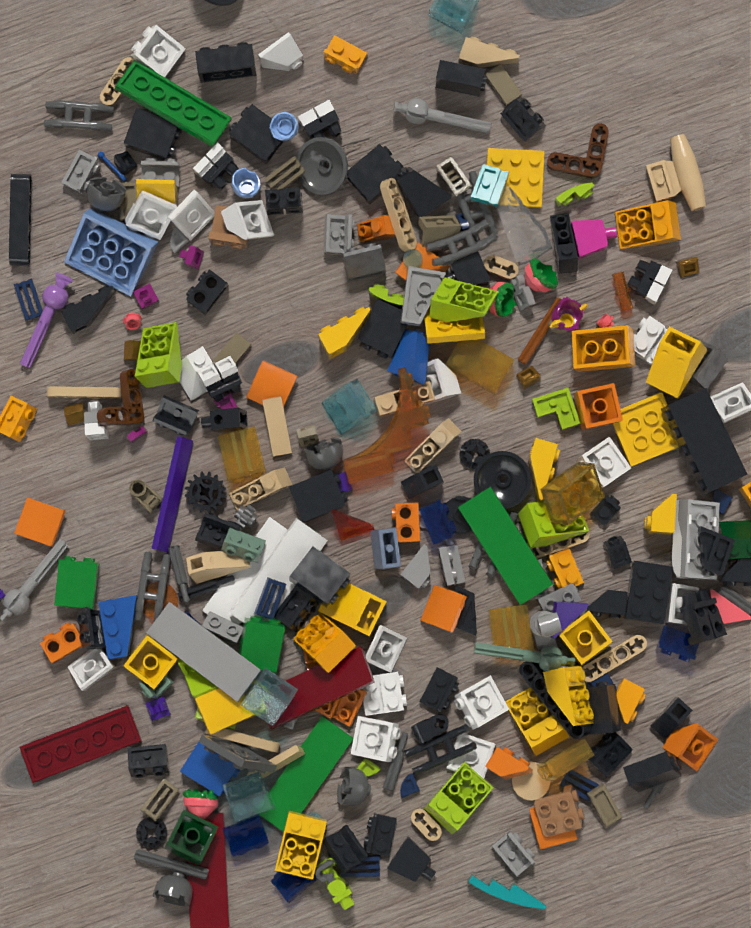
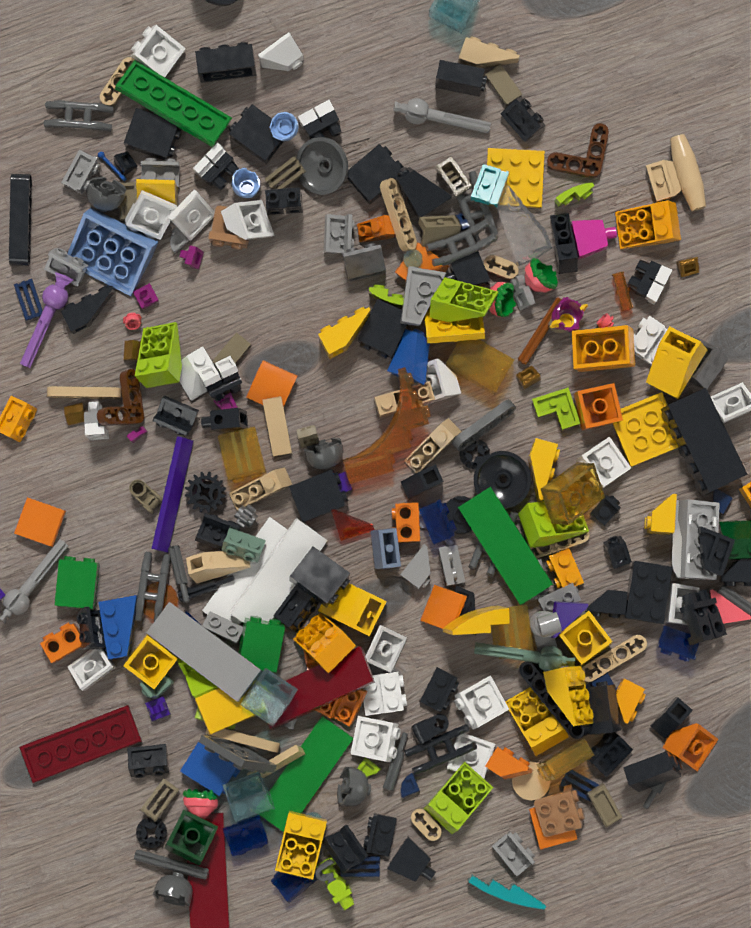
black brick [186,269,229,315] -> none
dark blue tile [254,577,287,619] -> none
clear light blue slope [321,379,377,435] -> none
light orange bracket [323,35,367,74] -> none
none -> light grey bracket [44,248,88,287]
none -> yellow slope [443,606,510,635]
none -> dark grey beam [452,399,516,451]

